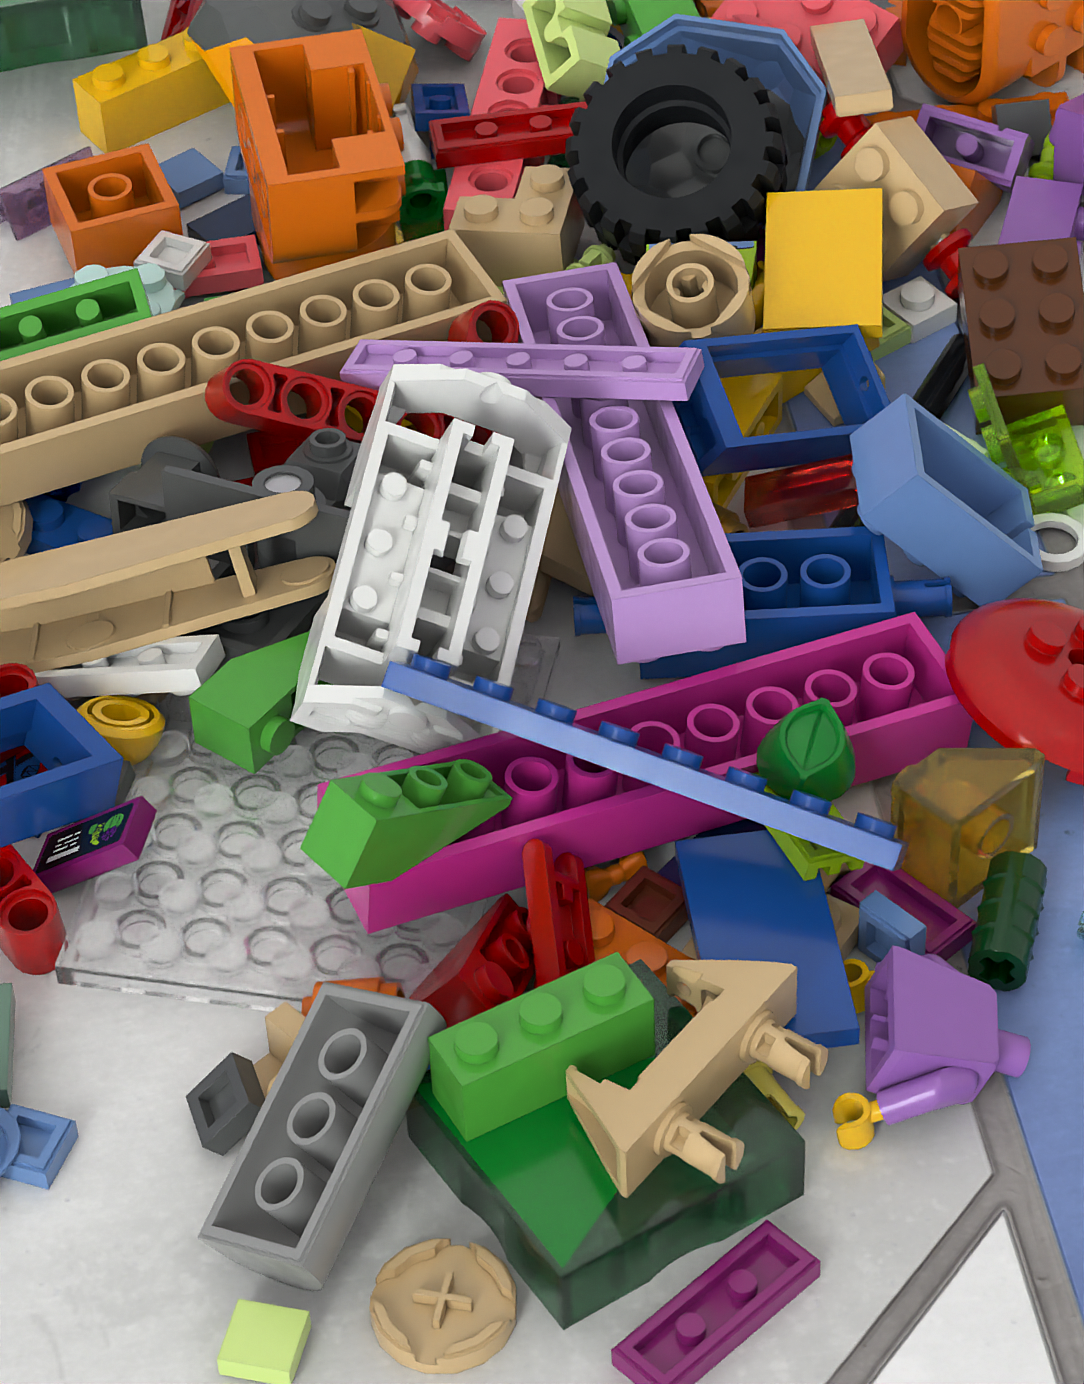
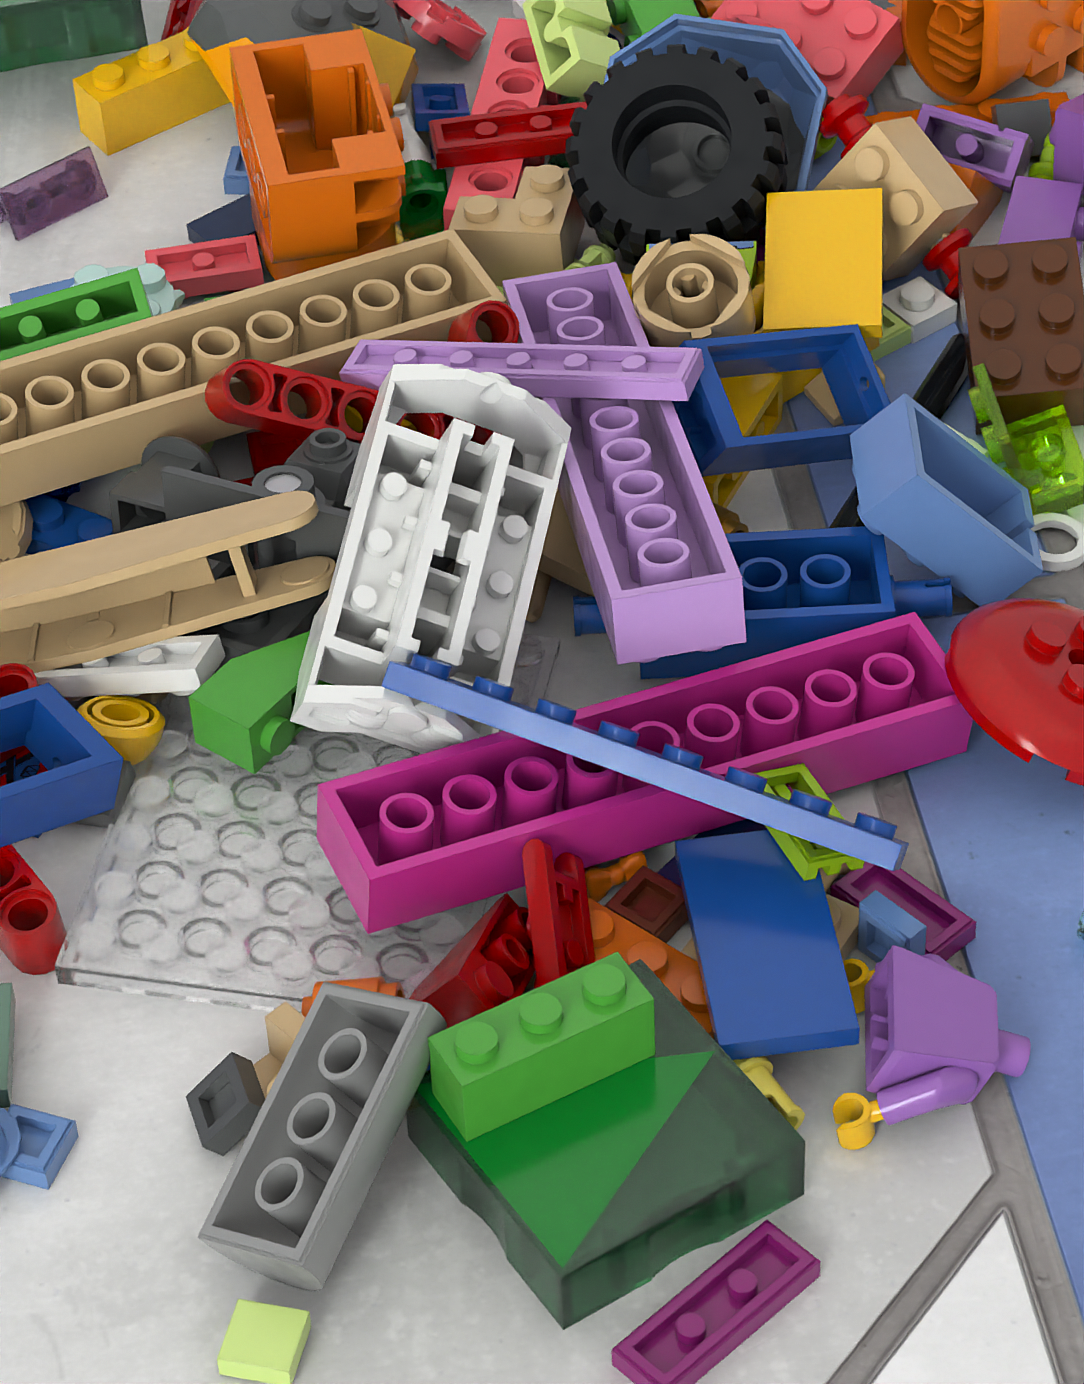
tile [33,796,157,894] -> none
orange brick [42,143,183,274] -> none
white tile [133,230,212,291] -> none
medium blue tile [159,148,224,209] -> none
bright green slope [300,759,512,889] -> none
tan tile [370,1239,517,1374] -> none
tan hose [566,960,829,1198] -> none
clear red tile [744,454,859,528] -> none
green hat [756,698,856,801] -> none
tan tile [810,19,893,117] -> none
clear yellow slope [890,748,1045,908] -> none
dark green axle [968,851,1047,991] -> none

